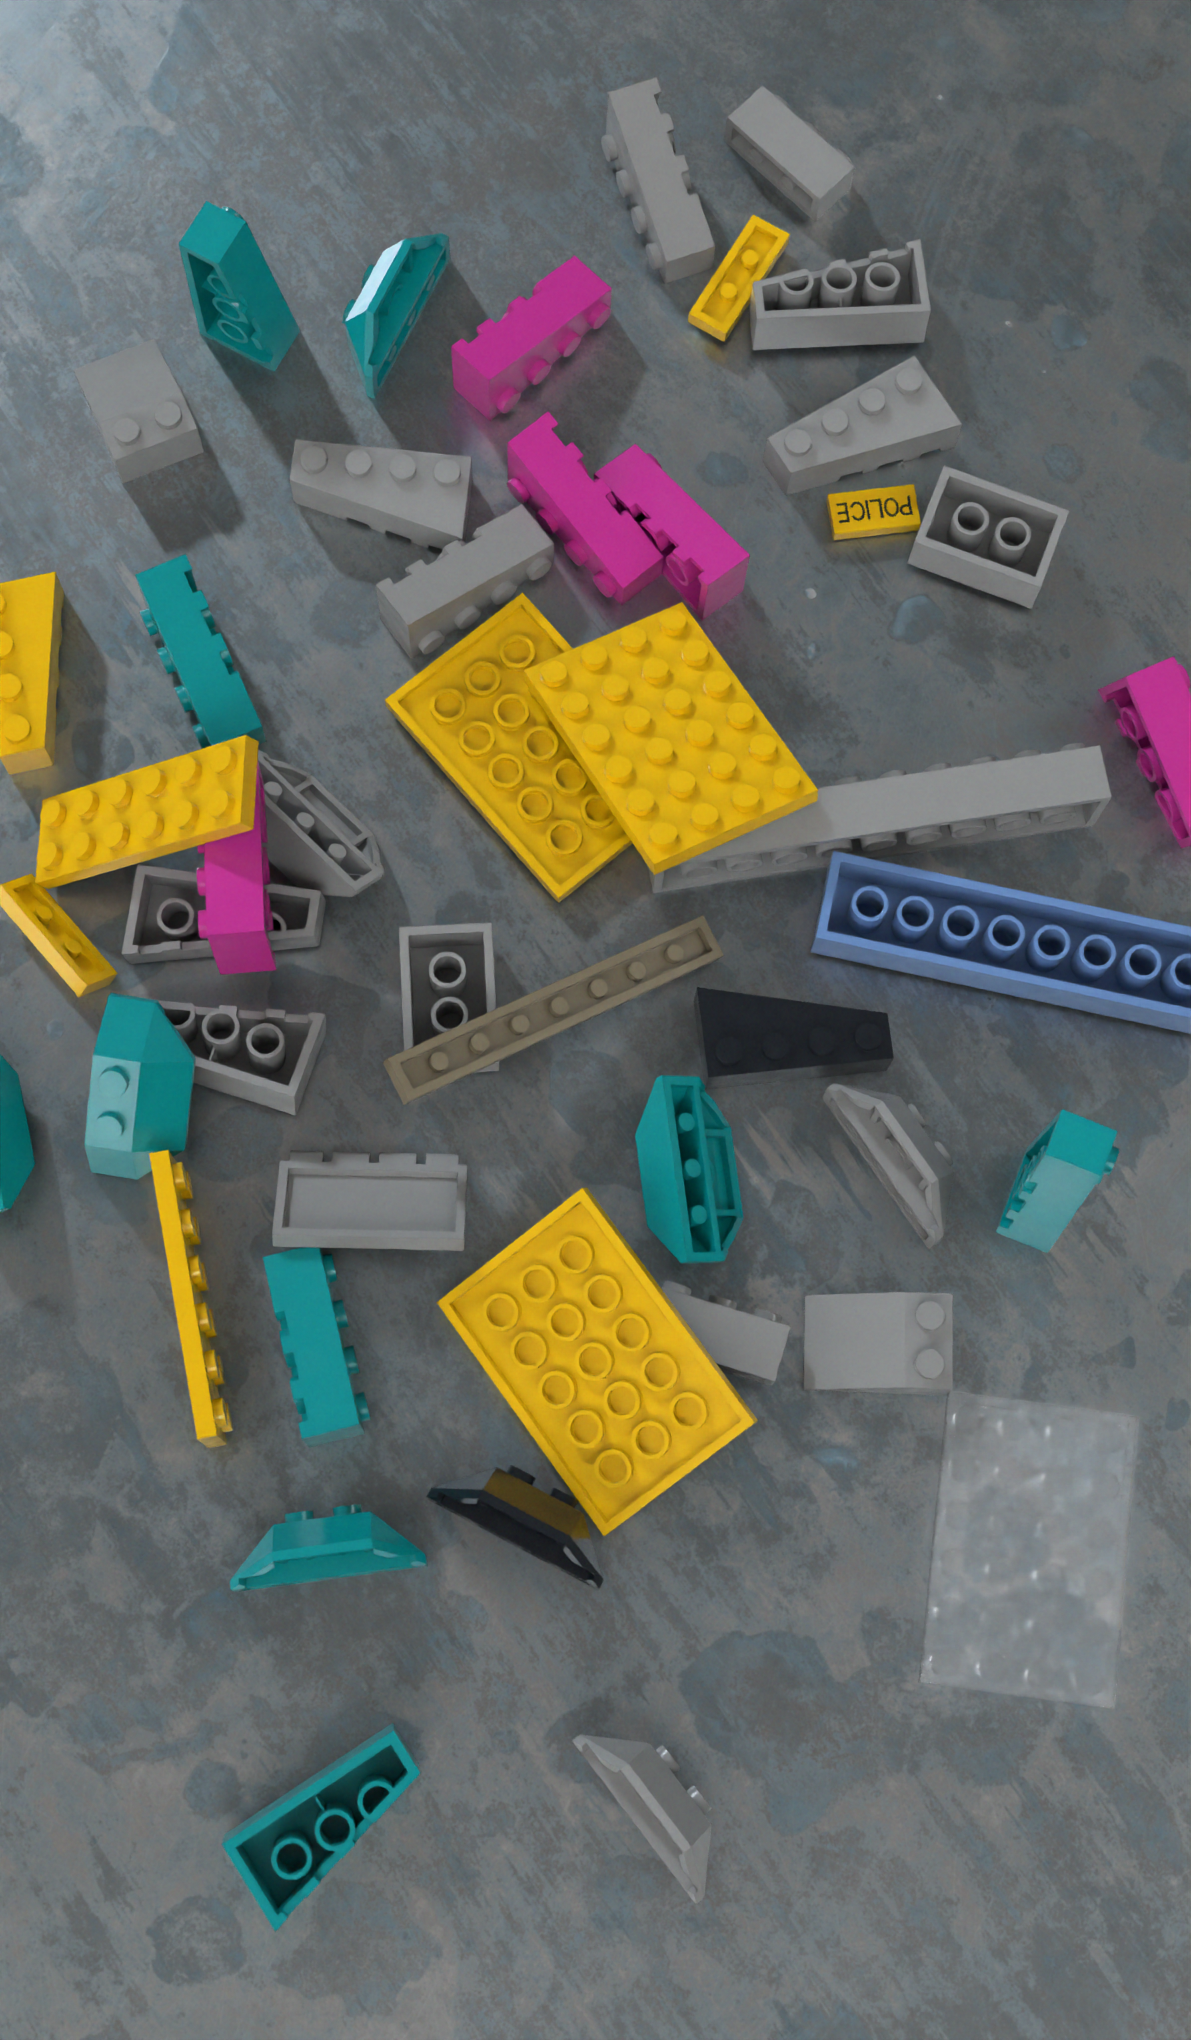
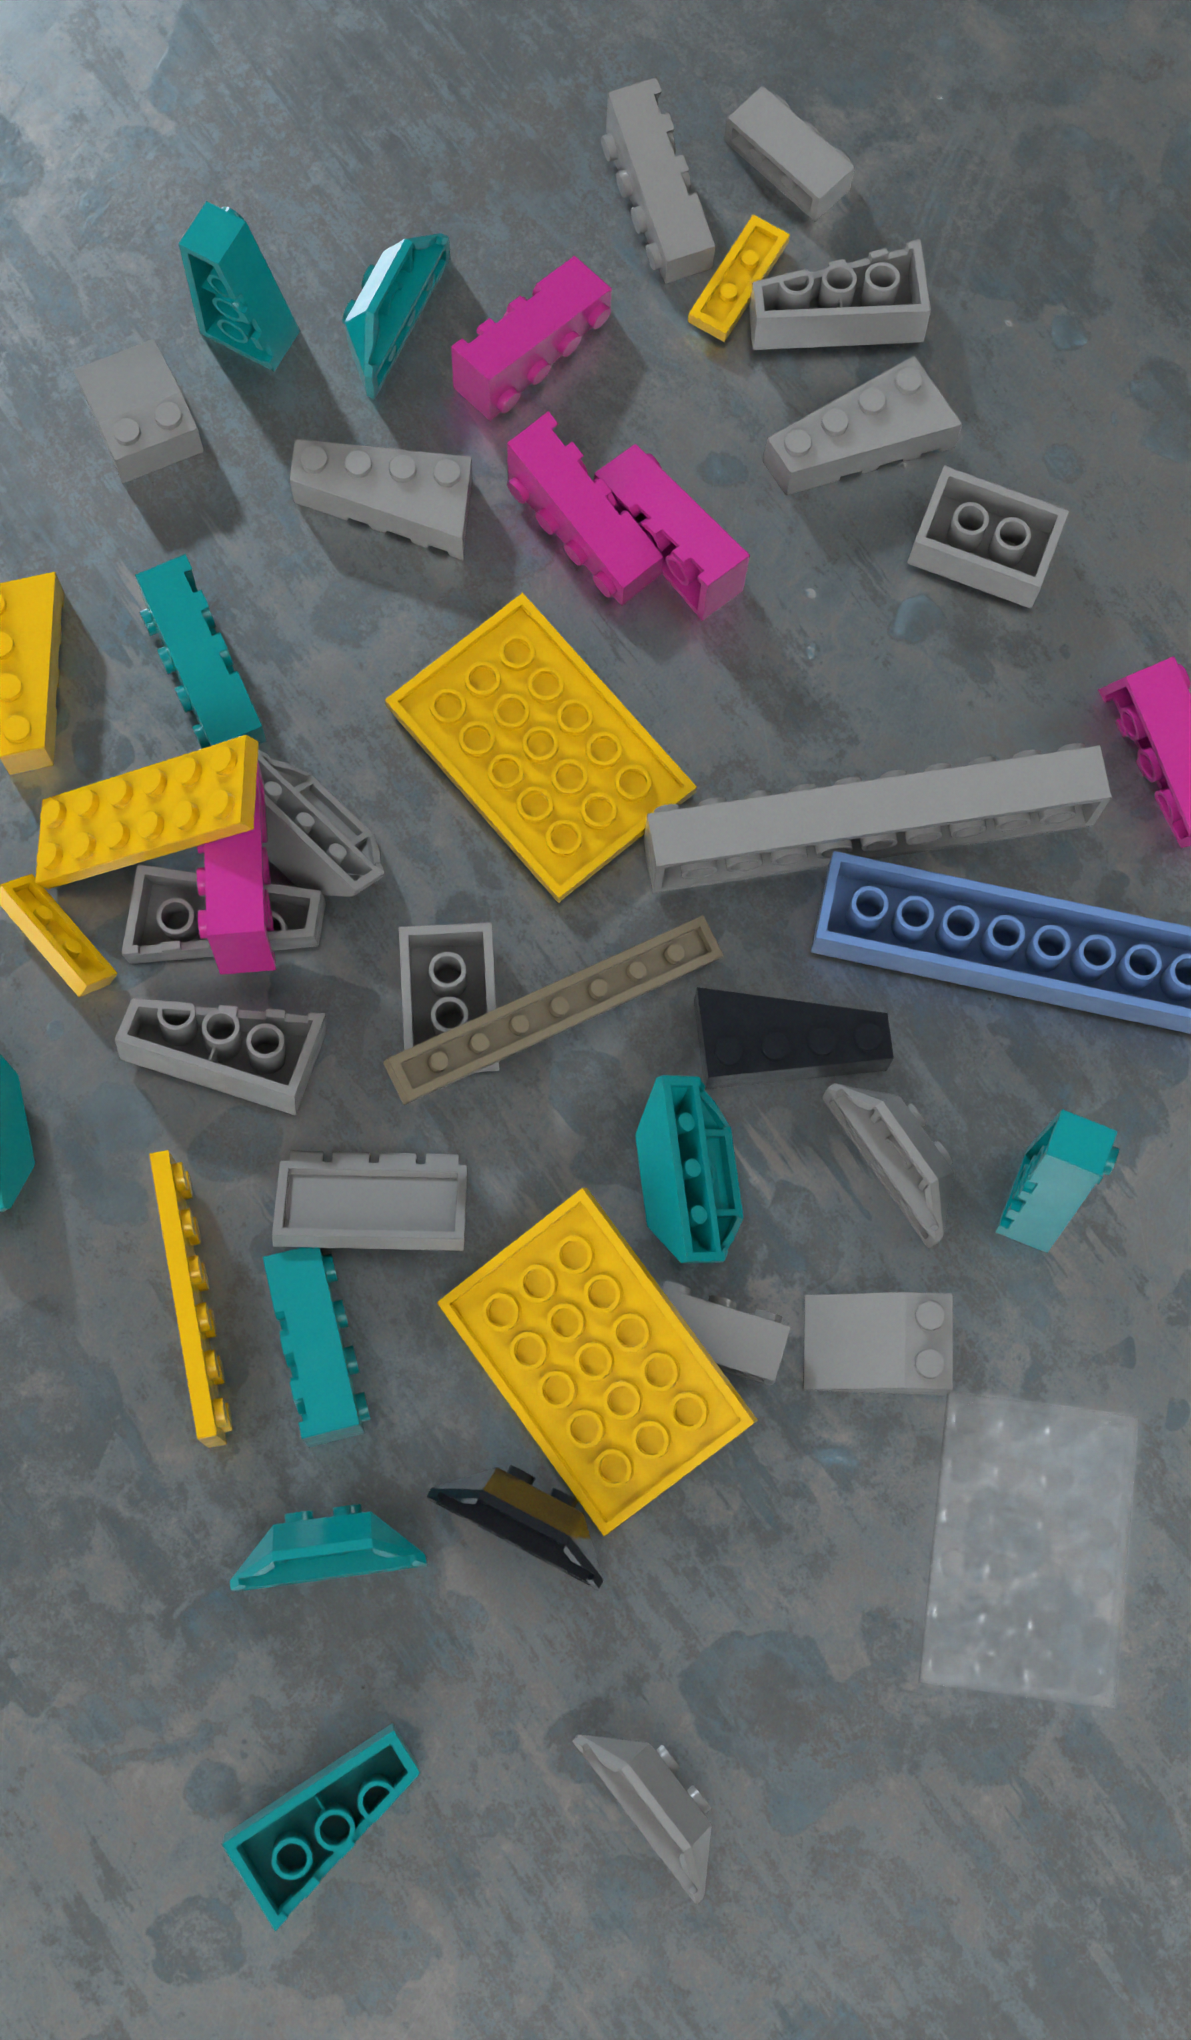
teal wedge [84,993,196,1180] -> none
light grey wedge [376,504,554,659] -> none
yellow plate [524,602,818,875] -> none
yellow tile [826,484,921,541] -> none

